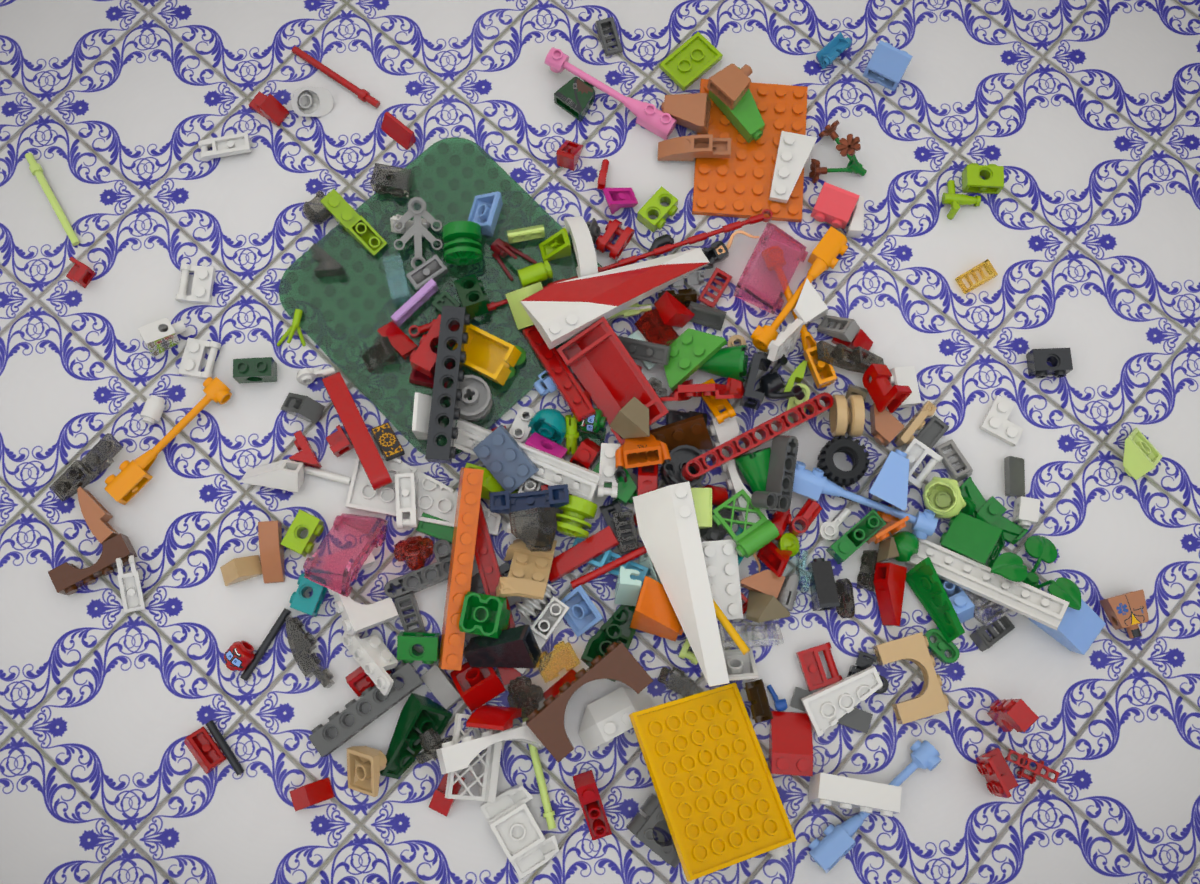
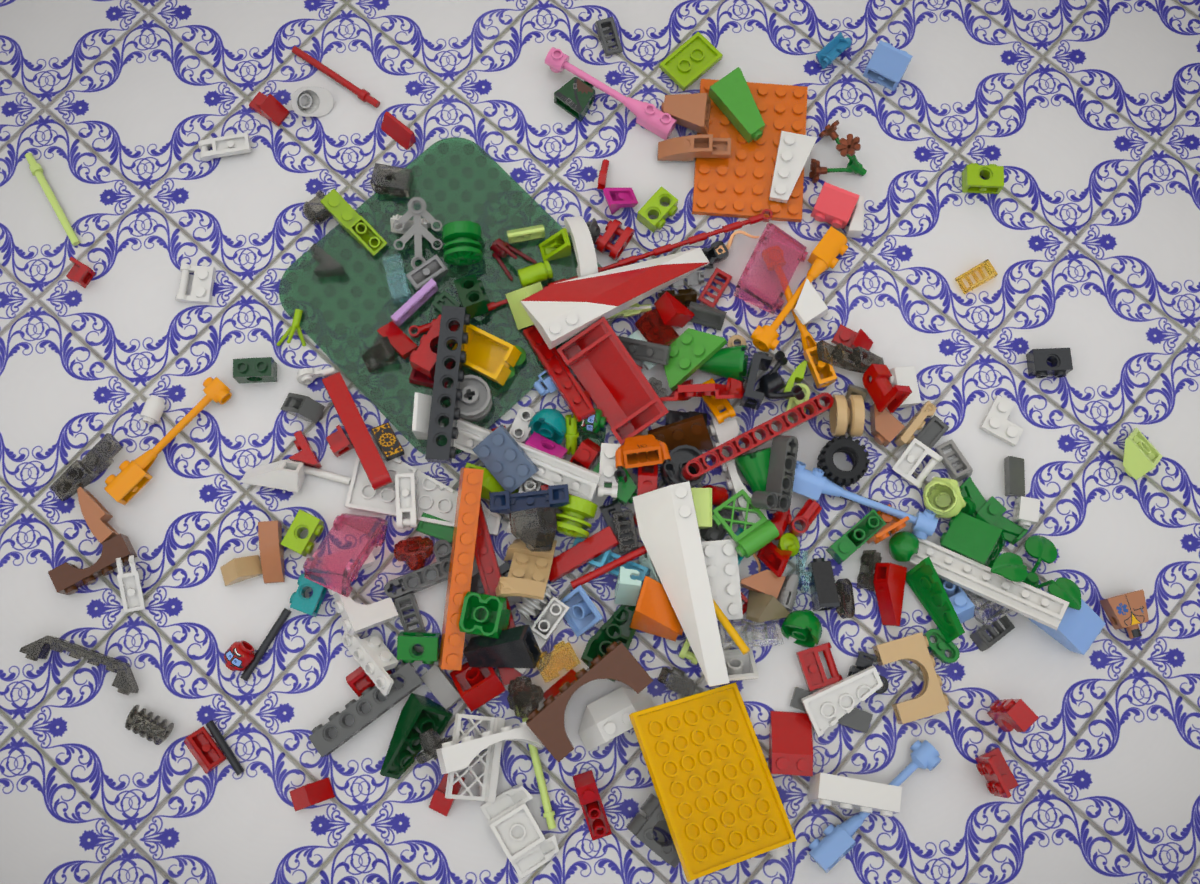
white torso [137,318,187,357] -> none
white plate [178,337,221,380] -> none
clear smoke slope [285,615,335,688] -> none
tan slope [347,746,387,797] -> none
red slope [466,705,522,731] -> none
light blue slope [468,191,503,237] -> none
red slope [556,140,583,171] -> none
dark tan slope [609,397,650,439] -> none
black arm [648,234,674,256] -> none
nougat torso [707,64,753,110] -> none
dark brown hinge [744,679,773,723] -> none
white wing [767,318,804,362] -> none
blue hand [767,684,788,711] -> none
light grey slope [817,315,860,342] -> none
white plate [819,508,851,541] -> none
light blue slope [869,449,909,511] -> none
dark tan slope [877,537,899,563] -> none
lime piece [942,180,981,220] -> none
red piece [1005,749,1060,784] -> none
none -> clear smoke slope [19,635,139,695]
none -> clear smoke piece [125,705,174,745]
none -> green cylinder [781,610,822,647]

